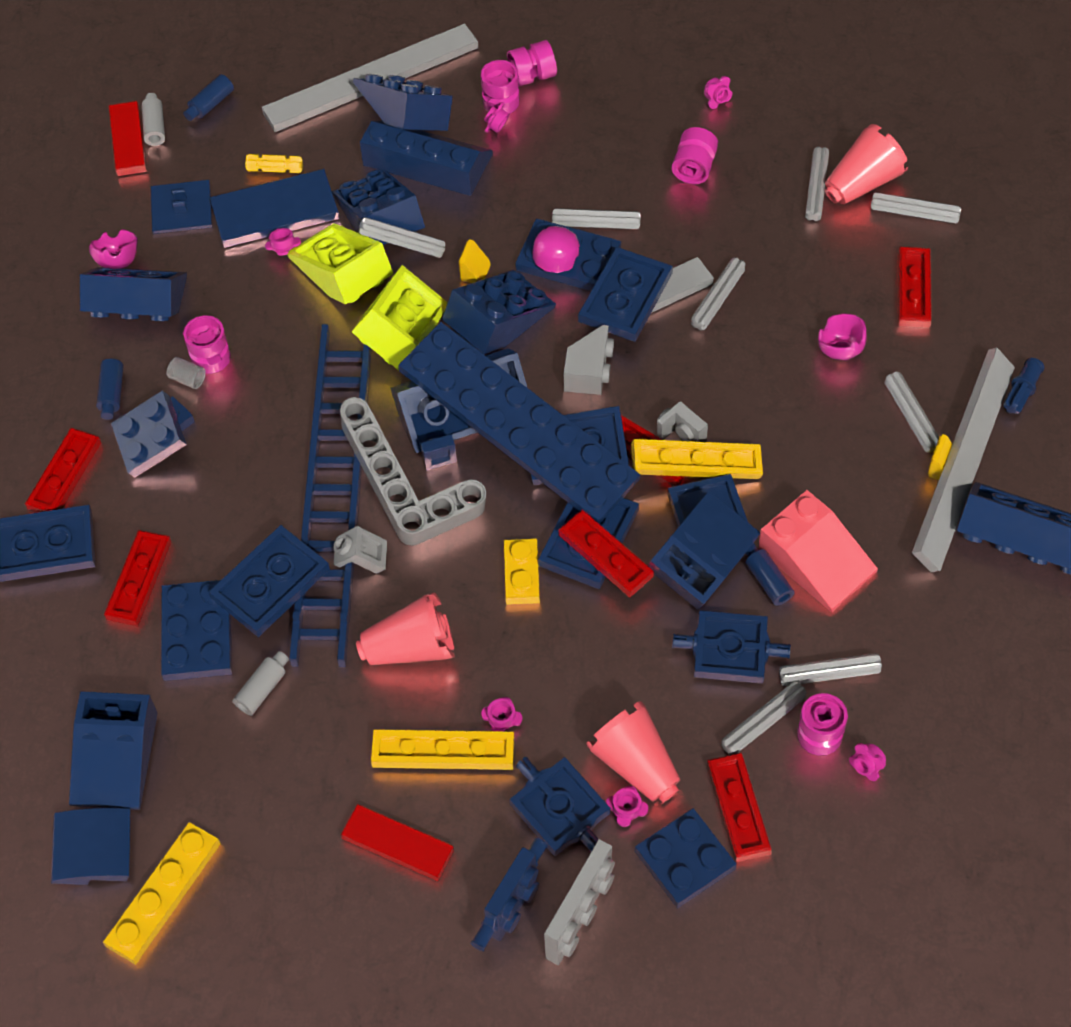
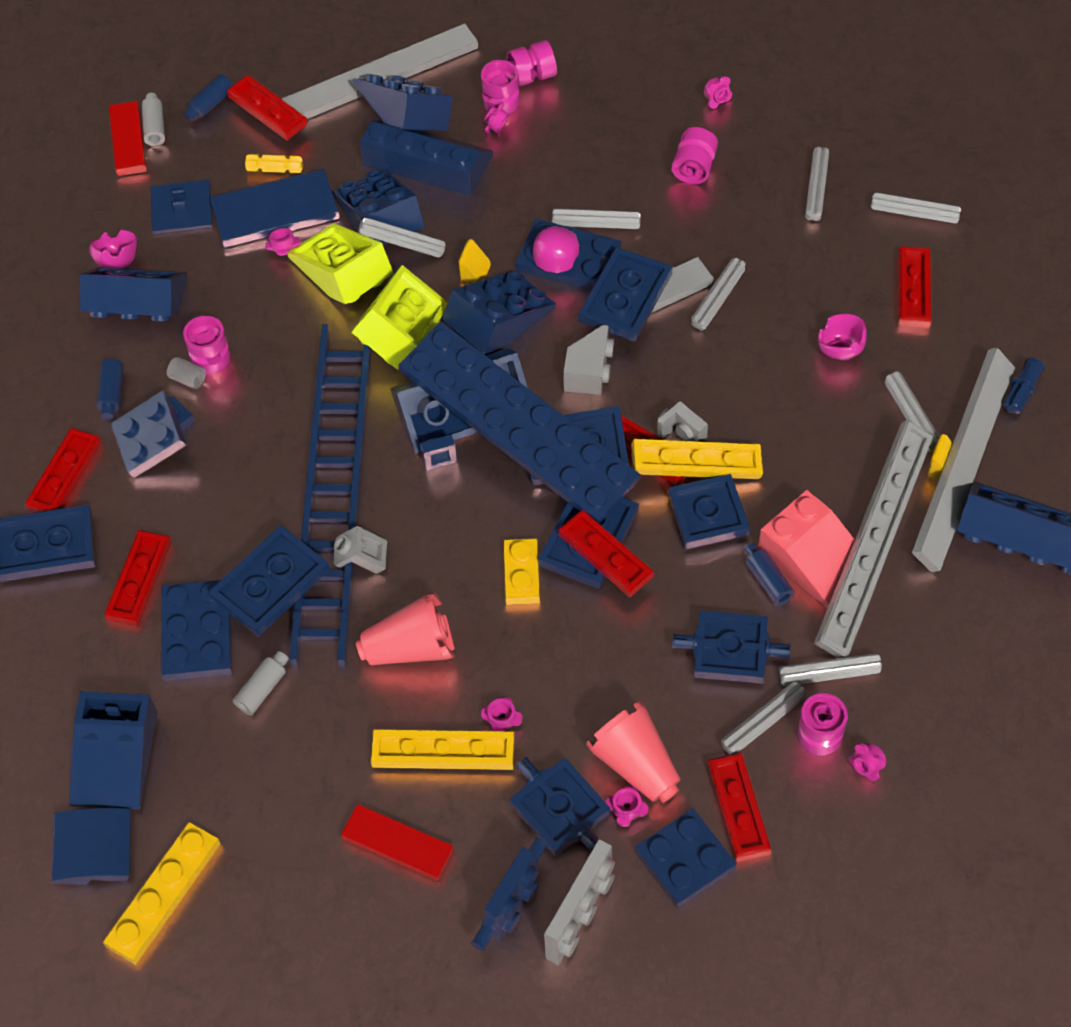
light grey beam [340,397,486,546] -> none
dark blue slope [647,491,760,610] -> none
coral cone [825,124,908,205] -> none
none -> red tile [227,75,308,141]
none -> light grey tile [814,419,933,658]

